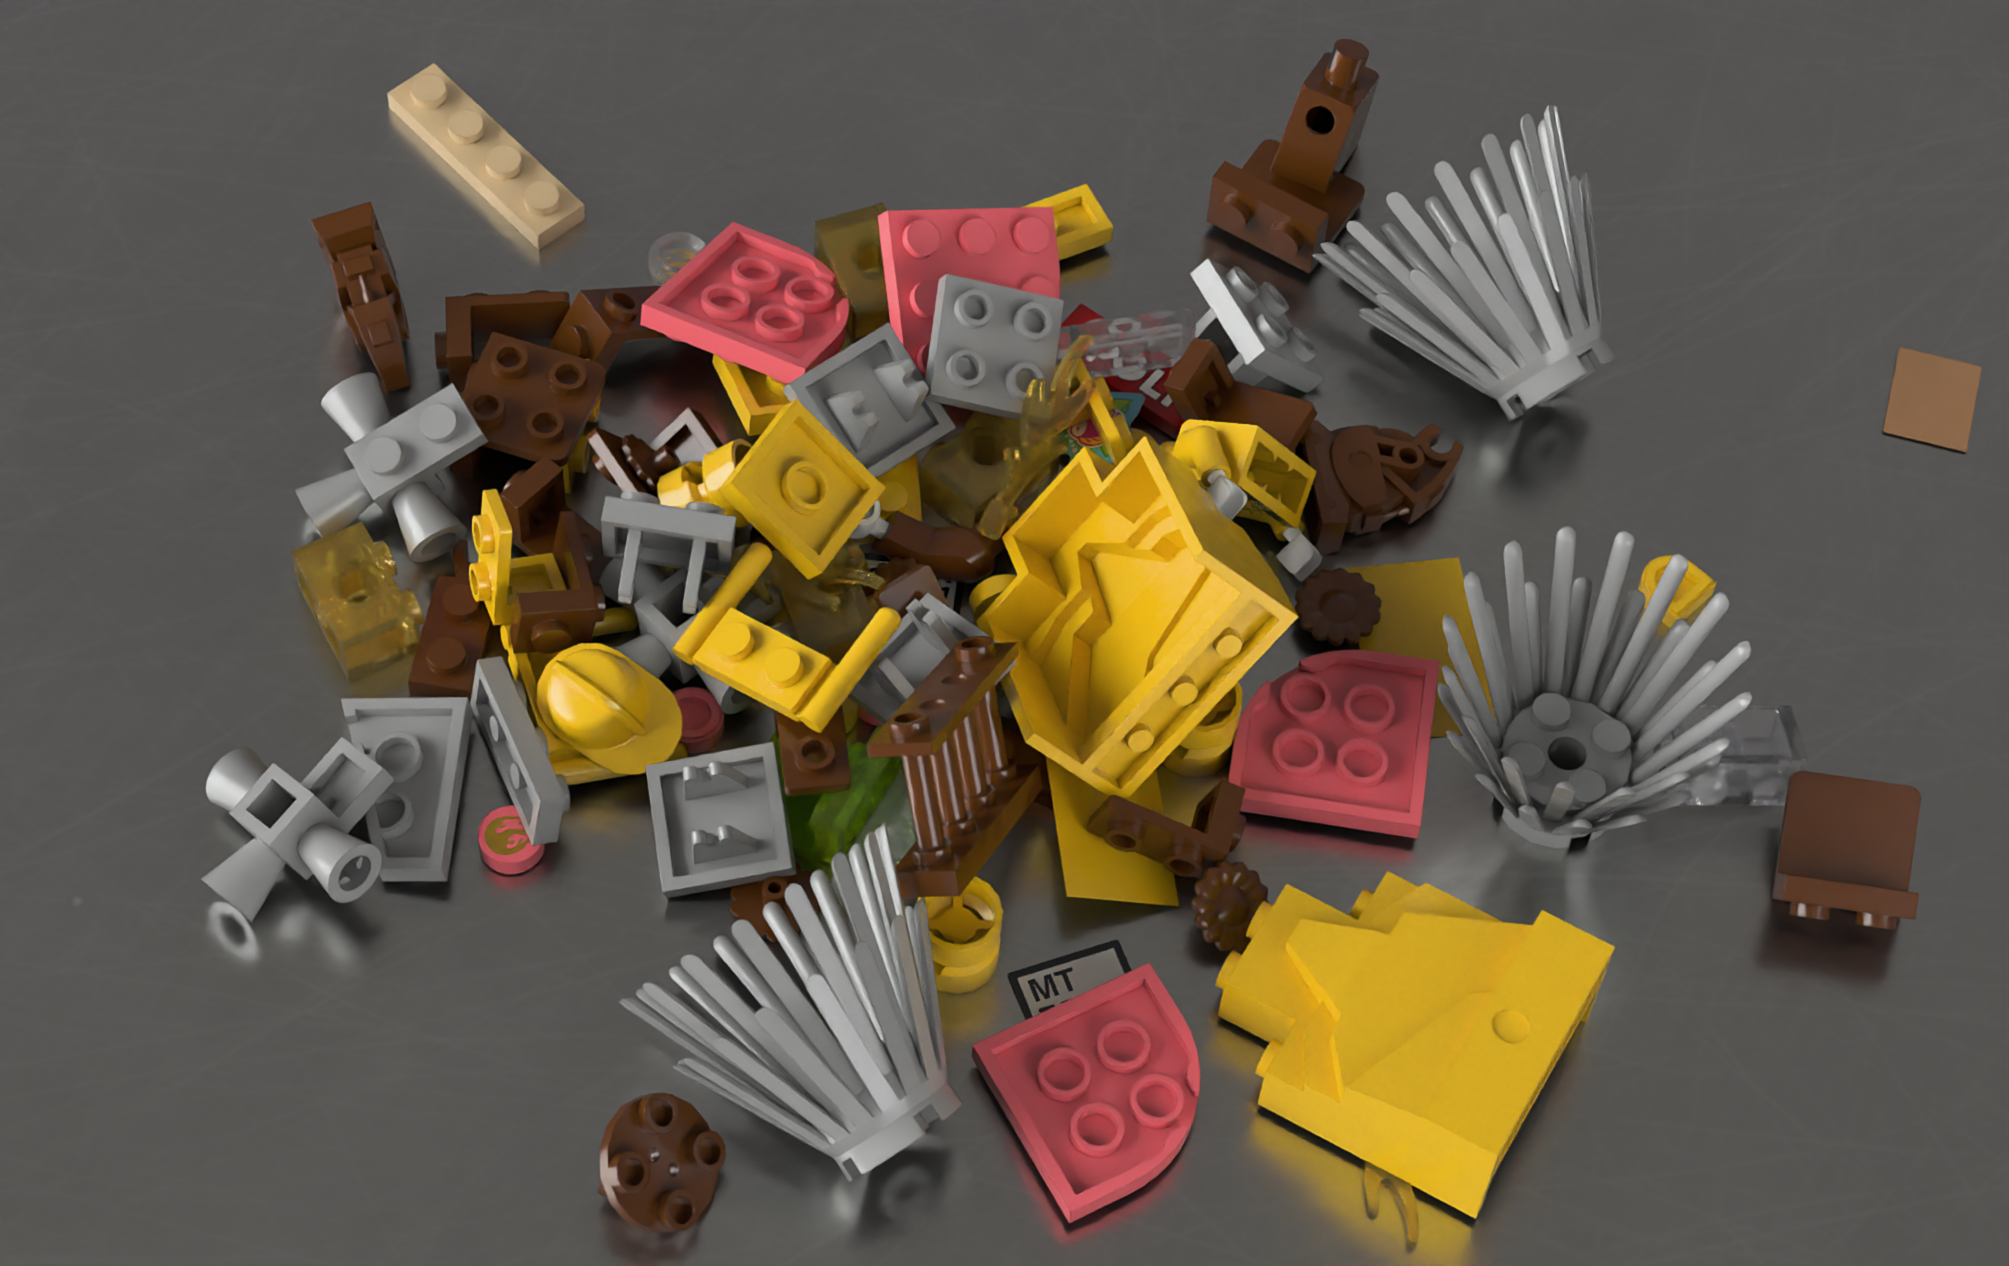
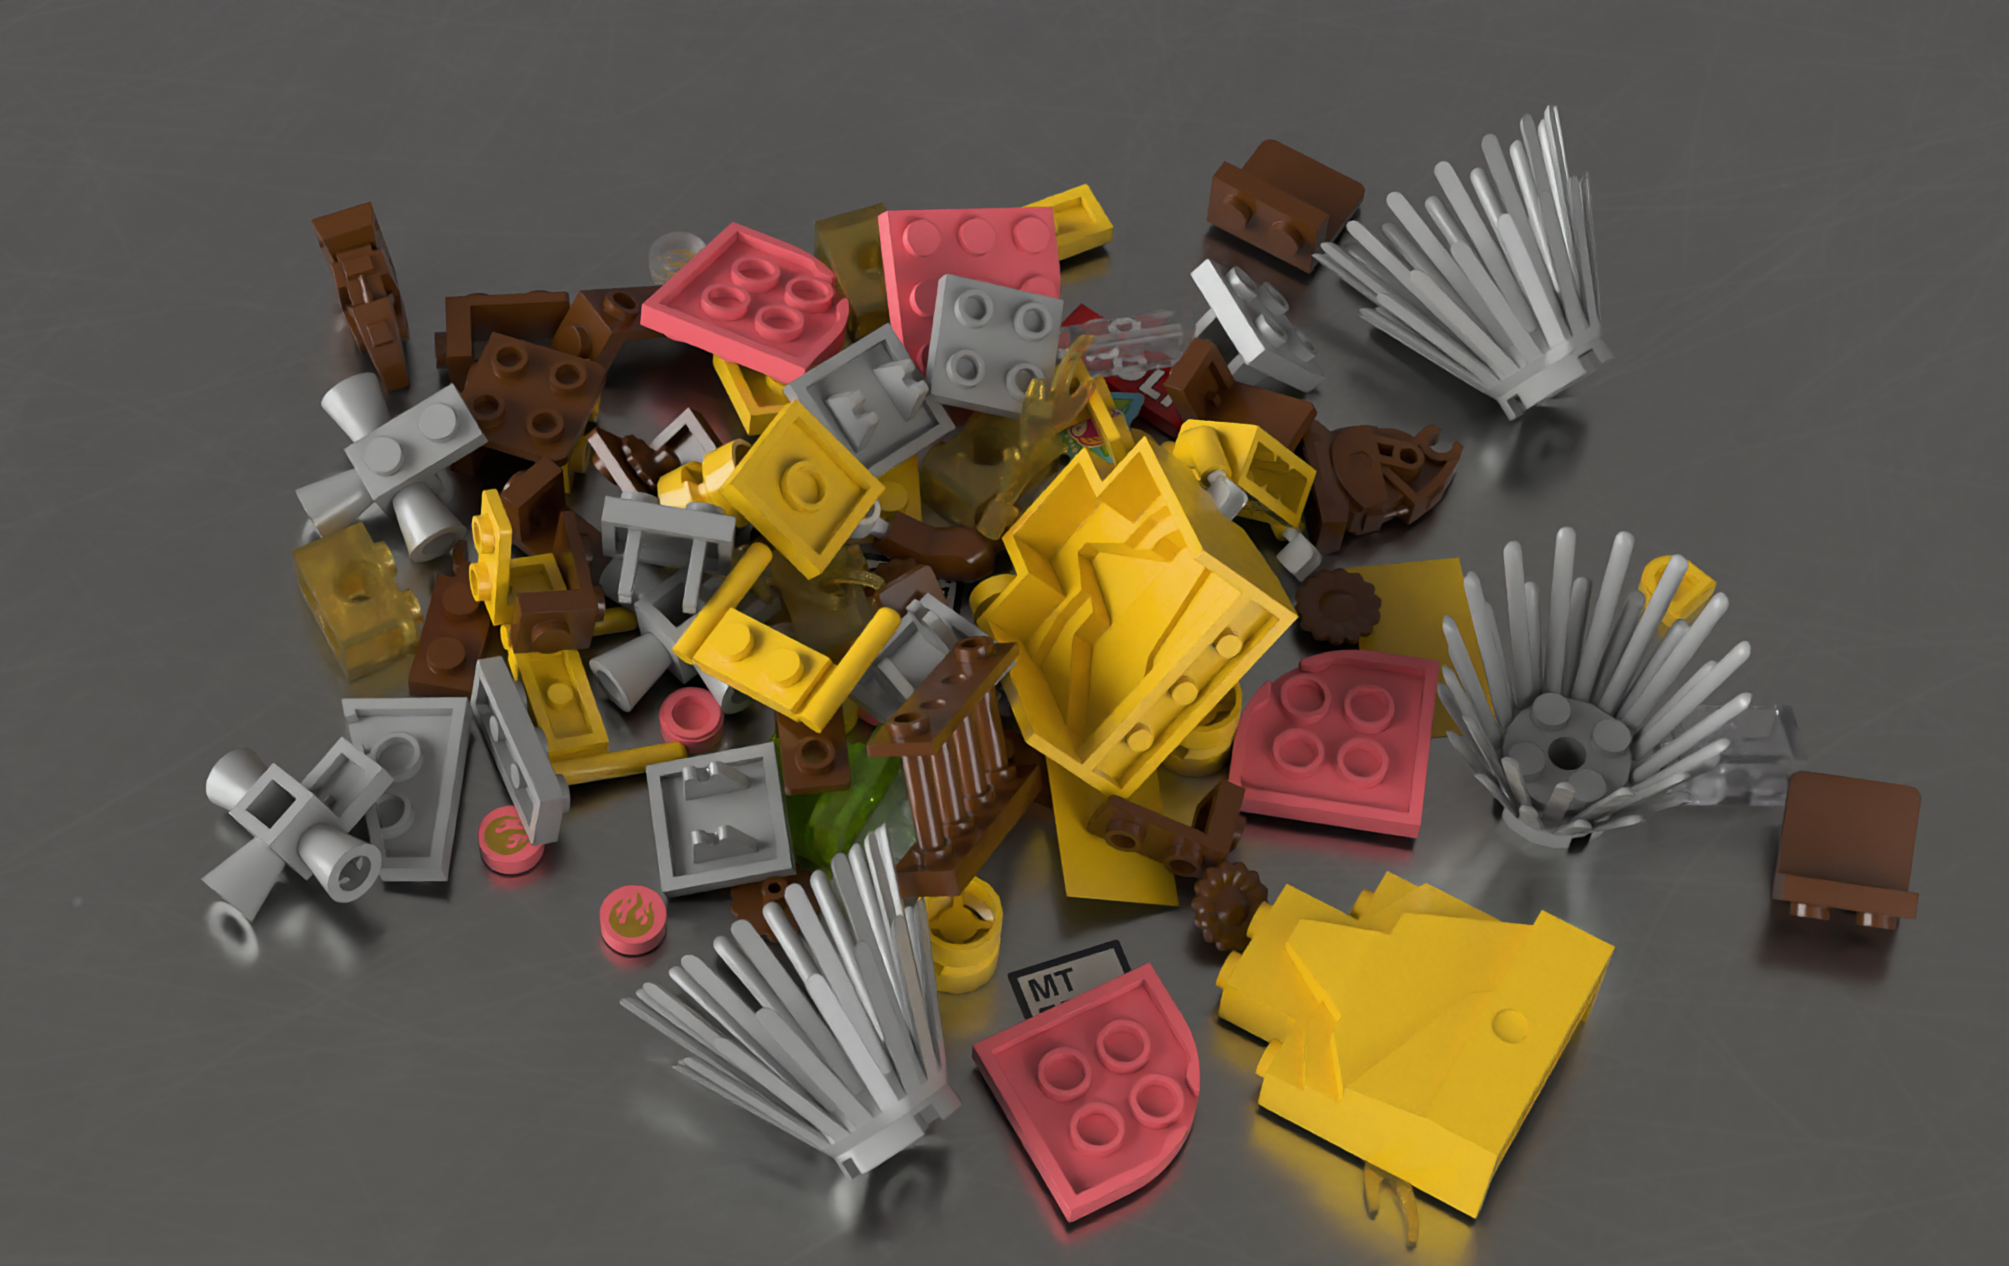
tan plate [387,63,585,250] -> none
yellow piece [536,643,682,775] -> none
reddish brown plate [597,1093,726,1232] -> none
reddish brown torso [1270,39,1380,194] -> none
medium nougat sticker [1883,347,1982,452] -> none
none -> coral tile [600,885,667,955]

